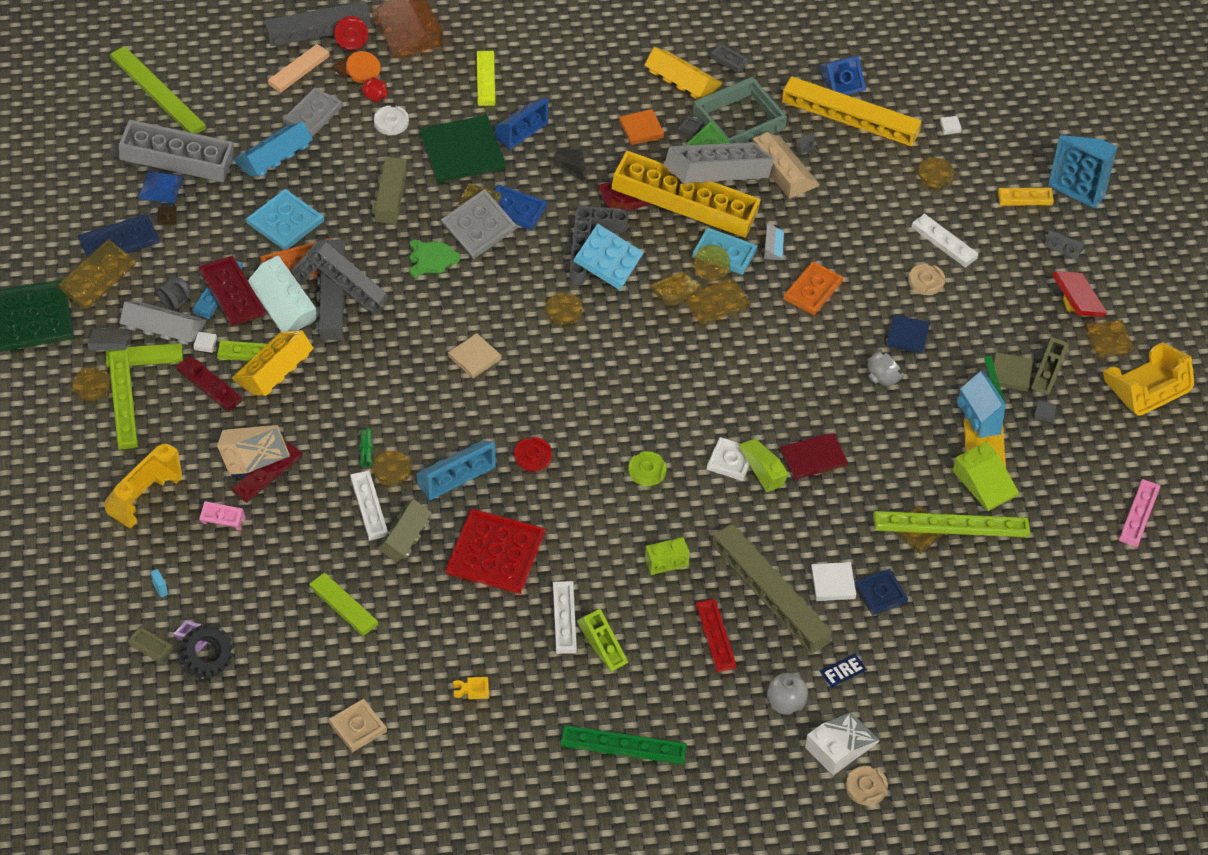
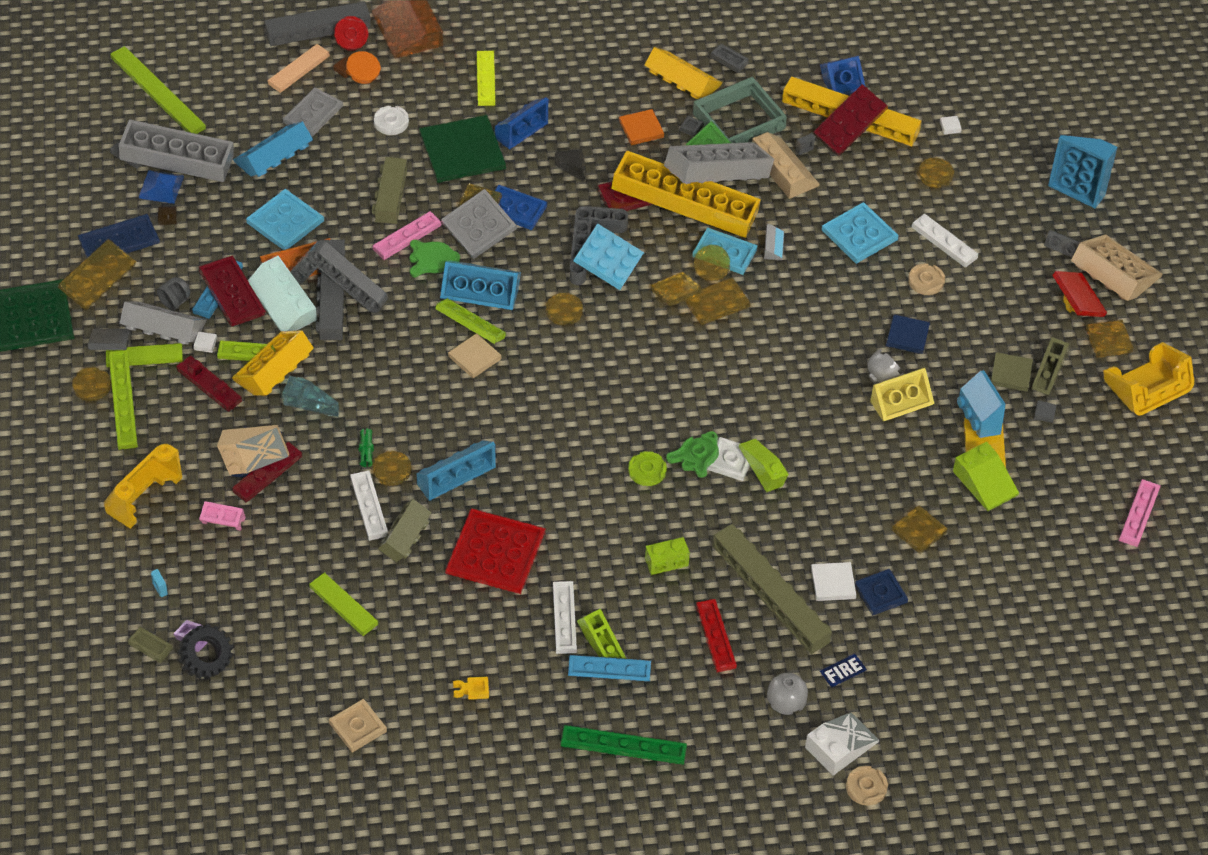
red head [362,77,389,103] -> none
red tile [514,437,552,471] -> none
dark red tile [780,433,848,480] -> none
orange tile [783,261,844,316] -> none
lime tile [873,511,1030,537] -> none
green tile [984,356,1005,402] -> none
yellow tile [998,188,1054,206] -> none
none -> clear light blue slope [283,376,339,417]
none -> bright pink tile [373,211,442,260]
none -> lime tile [435,298,506,344]
none -> dark azure slope [440,260,521,310]
none -> dark azure tile [568,655,651,681]
none -> bright green tile [666,431,719,478]
none -> dark red plate [813,84,888,156]
none -> medium azure plate [822,202,899,264]
none -> light yellow slope [871,368,934,421]
none -> tan slope [1071,234,1163,301]

